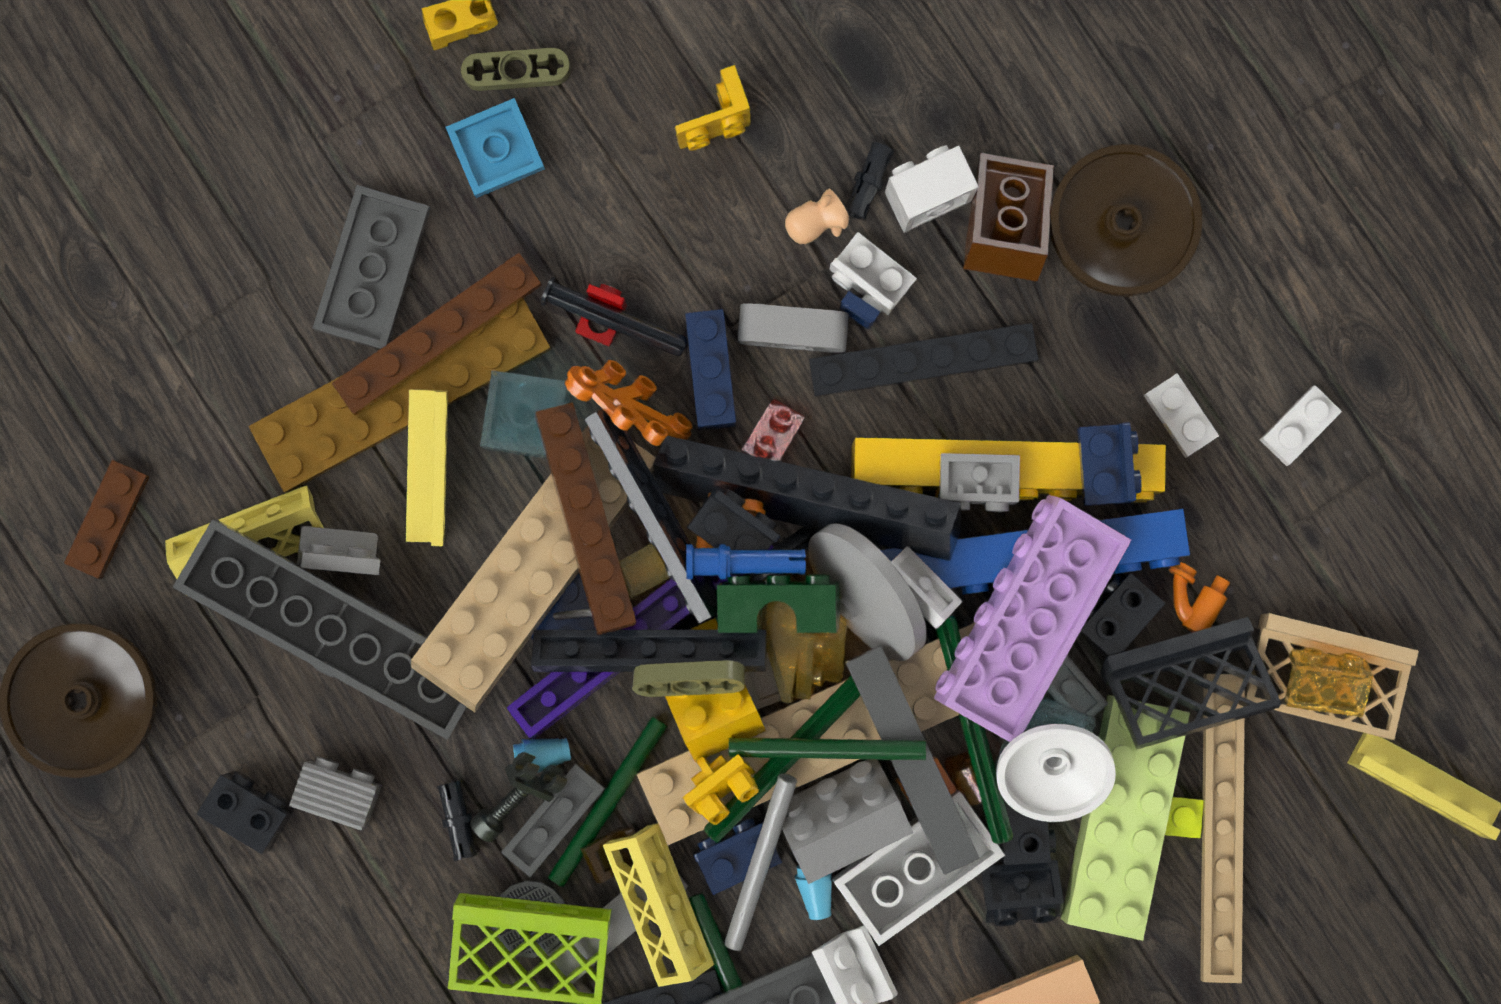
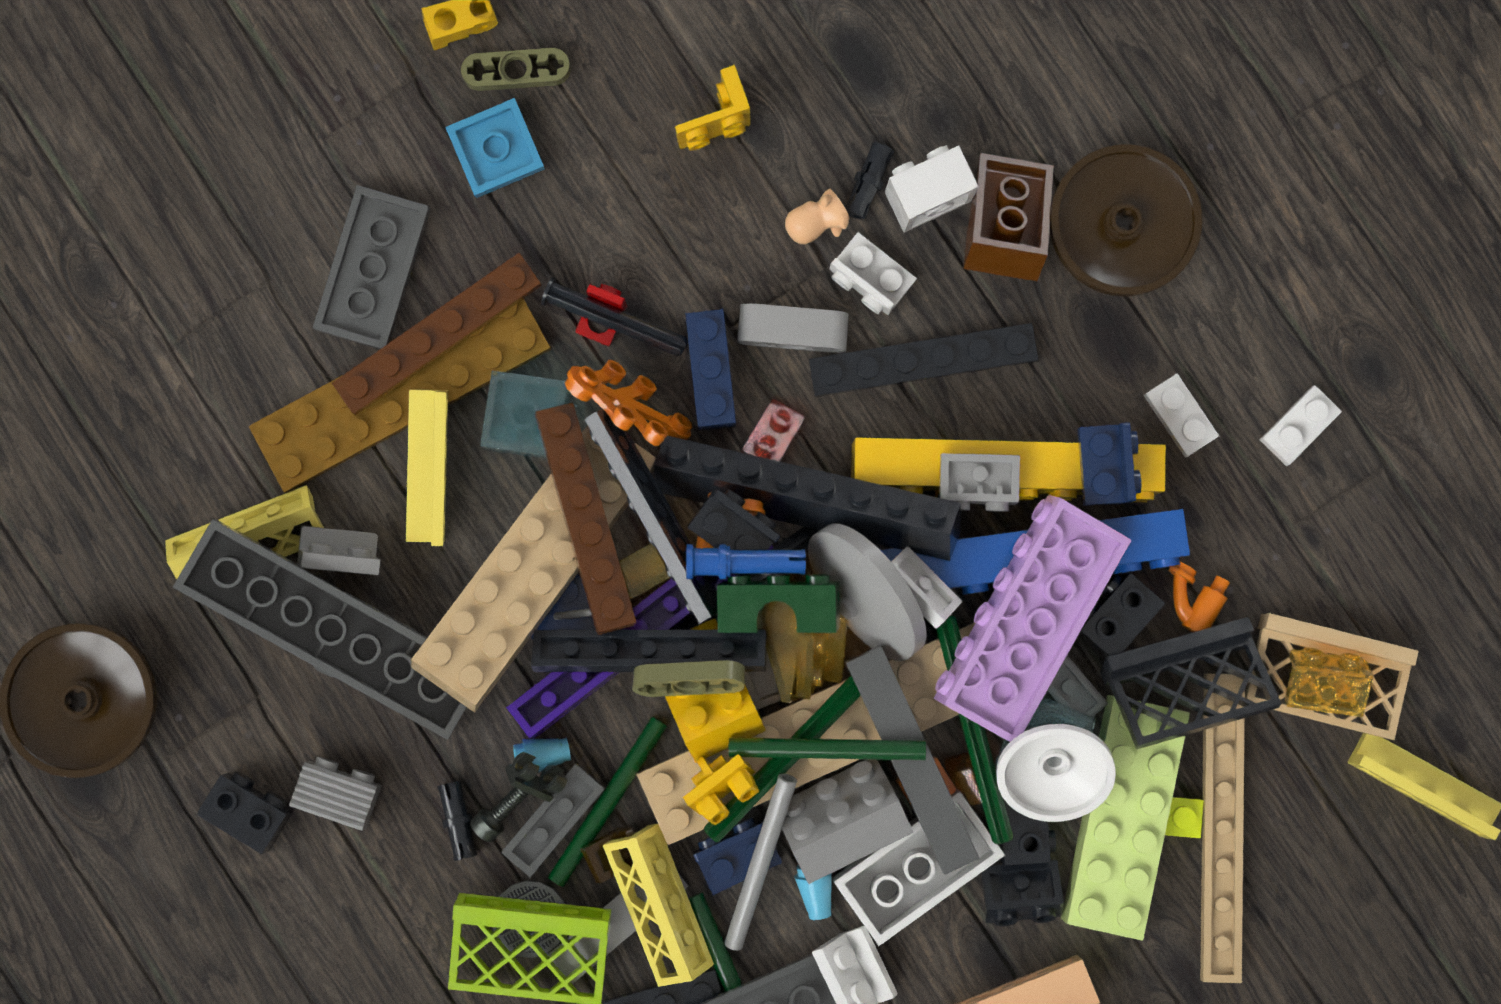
reddish brown plate [64,460,150,579] -> none
dark blue tile [839,291,880,329] -> none

